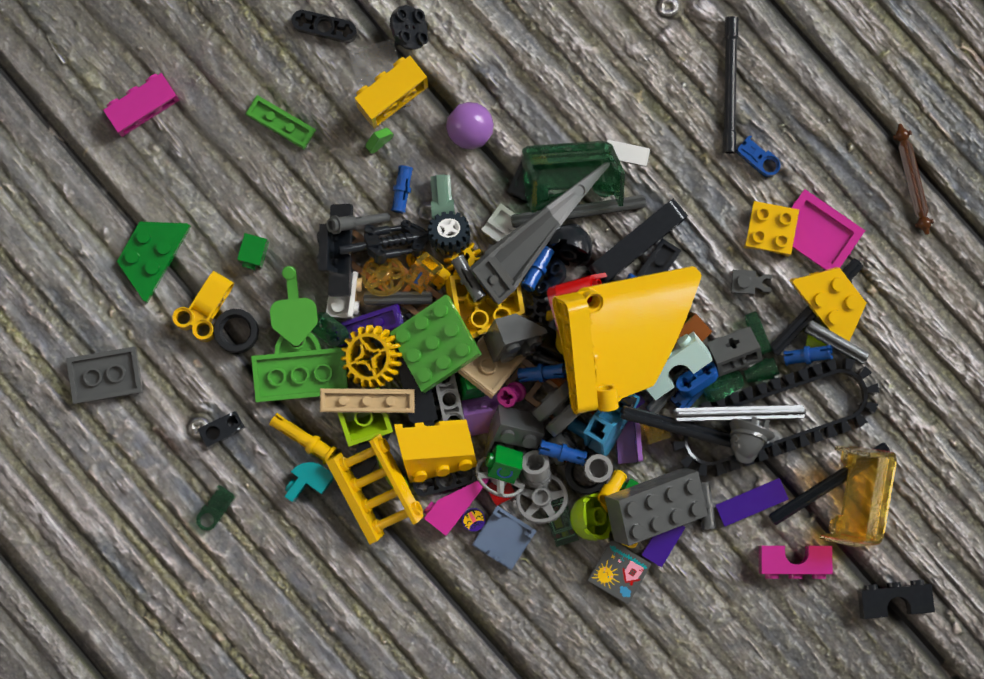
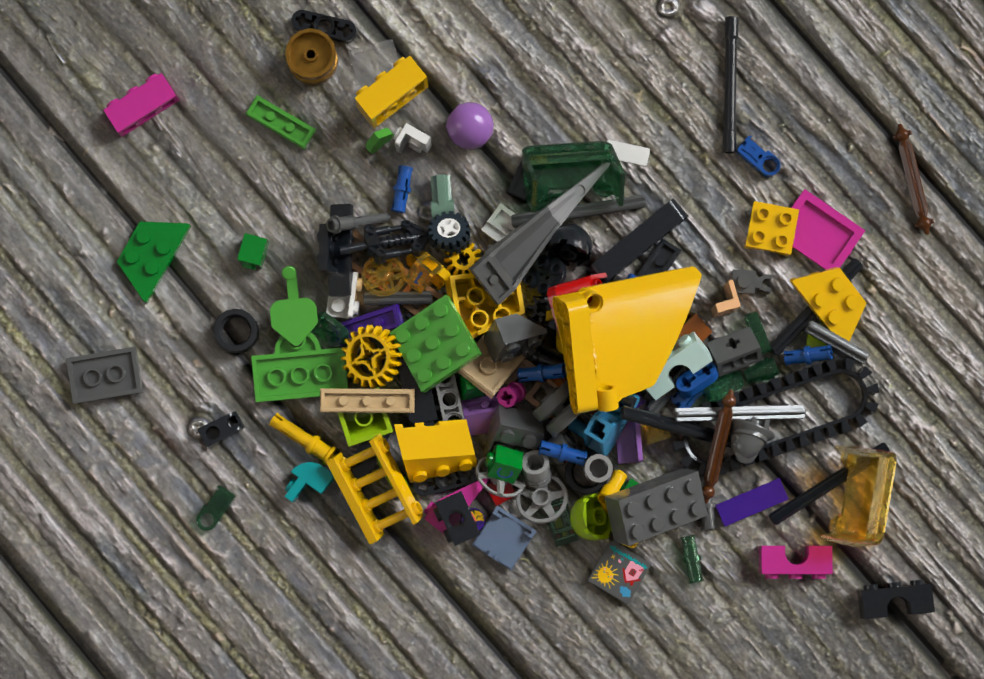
yellow piece [172,271,234,342] -> none
black plate [390,5,429,50] -> none
dark grey pin [451,255,487,302] -> none
blue pin [520,246,554,292] -> none
dark purple tile [641,525,686,568] -> none
none -> pearl gold wheel [285,28,338,85]
none -> white bracket [393,123,432,153]
none -> black brick [433,491,481,546]
none -> clear green pin [680,535,704,584]
none -> reddish brown wheel [702,389,736,504]
none -> light nougat panel [711,280,741,318]

